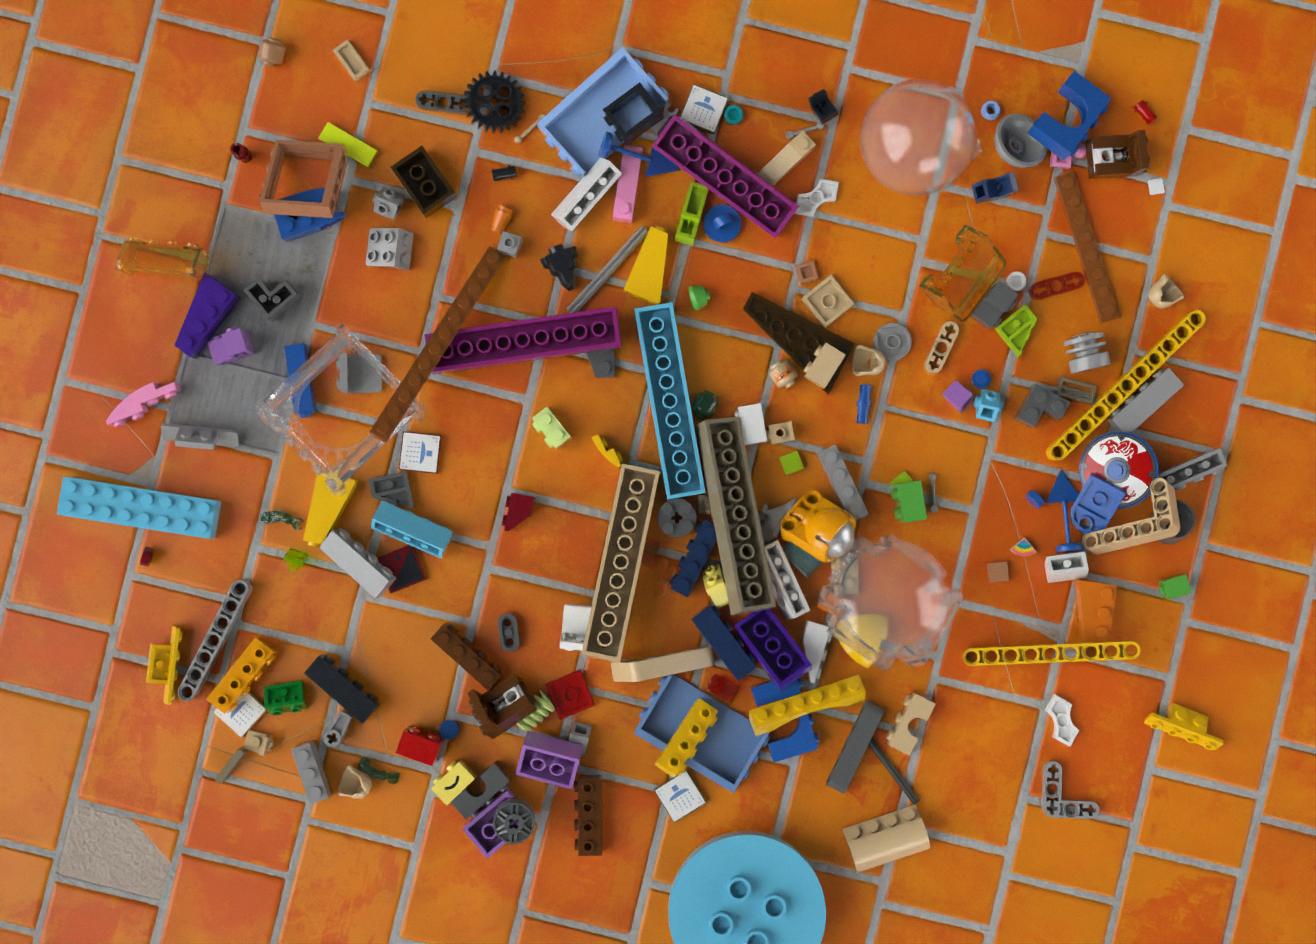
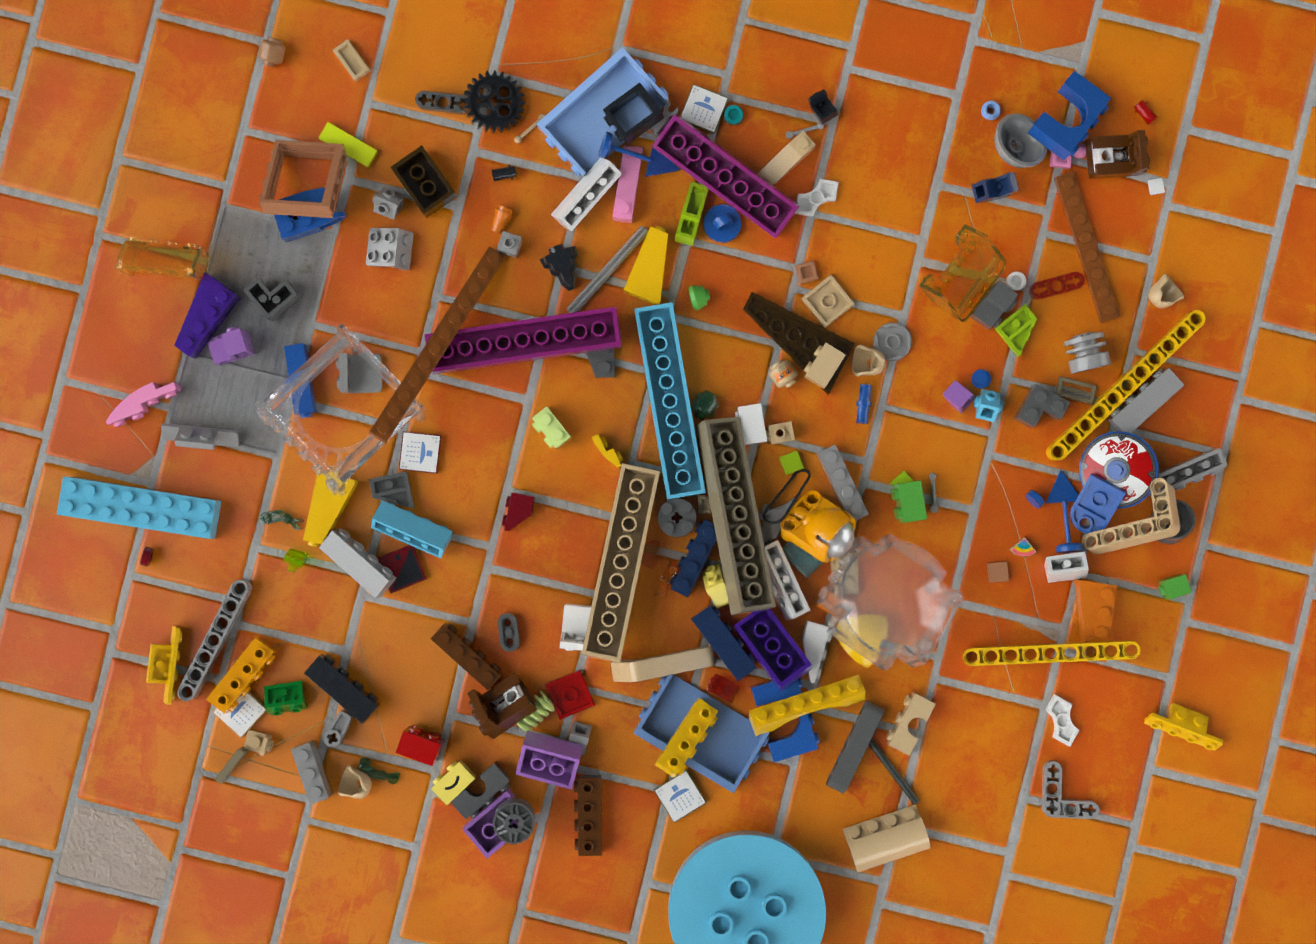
dark red pin [230,143,252,163] -> none
blue tile [439,720,459,740] -> none
clear windscreen [860,79,983,195] -> none
tan beam [924,321,959,374] -> none
none -> black piece [763,469,811,524]

